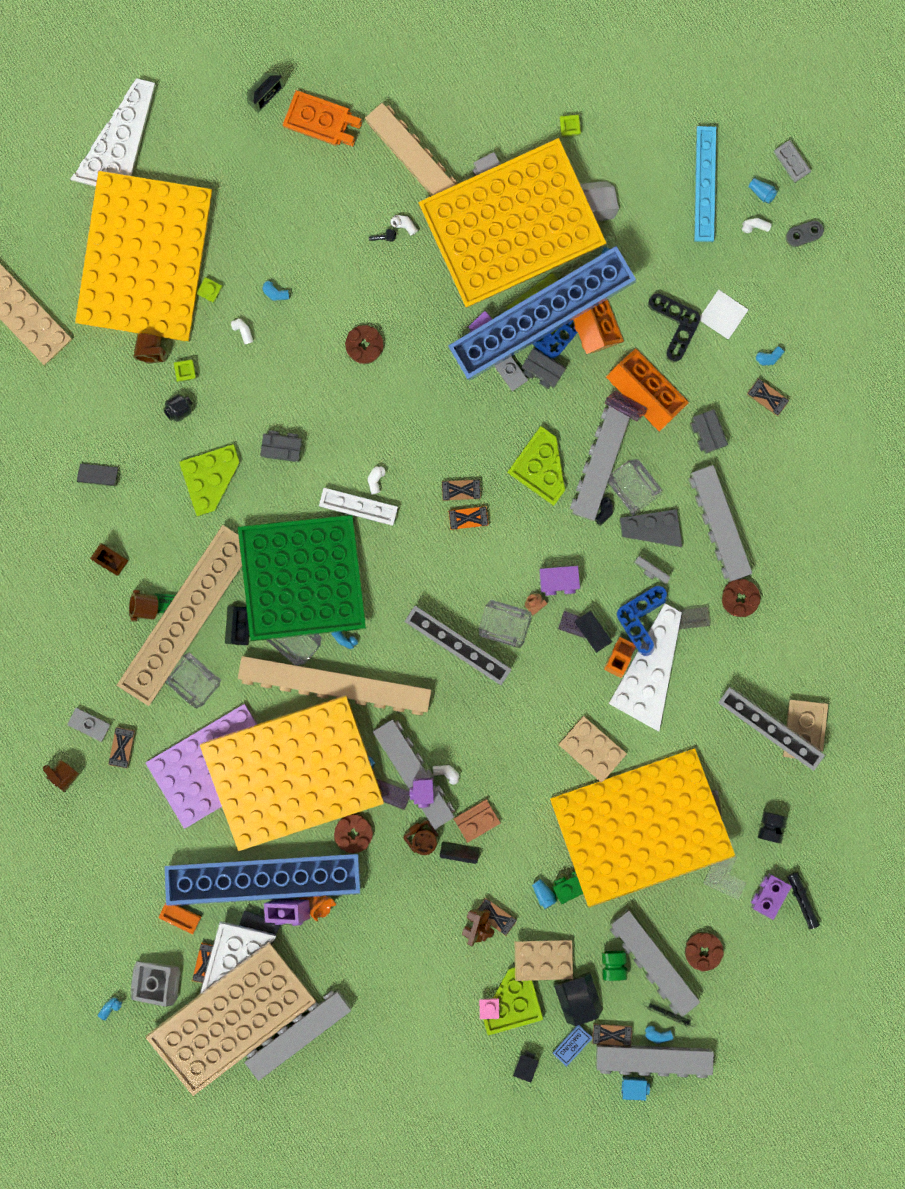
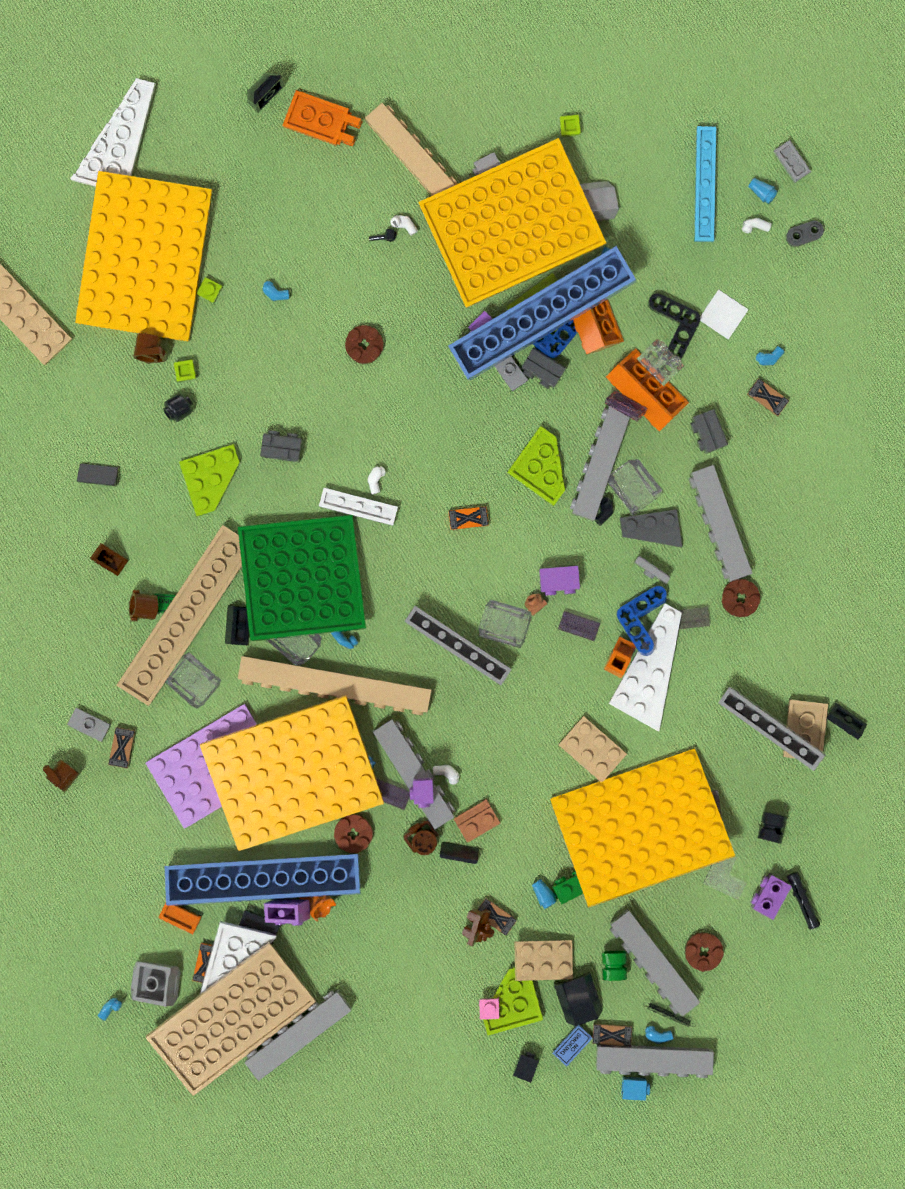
white arm [231,318,253,344] -> none
tile [442,480,481,501] -> none
black slope [574,611,612,653] -> none
none -> clear brick [637,339,684,386]
none -> black plate [827,702,867,740]

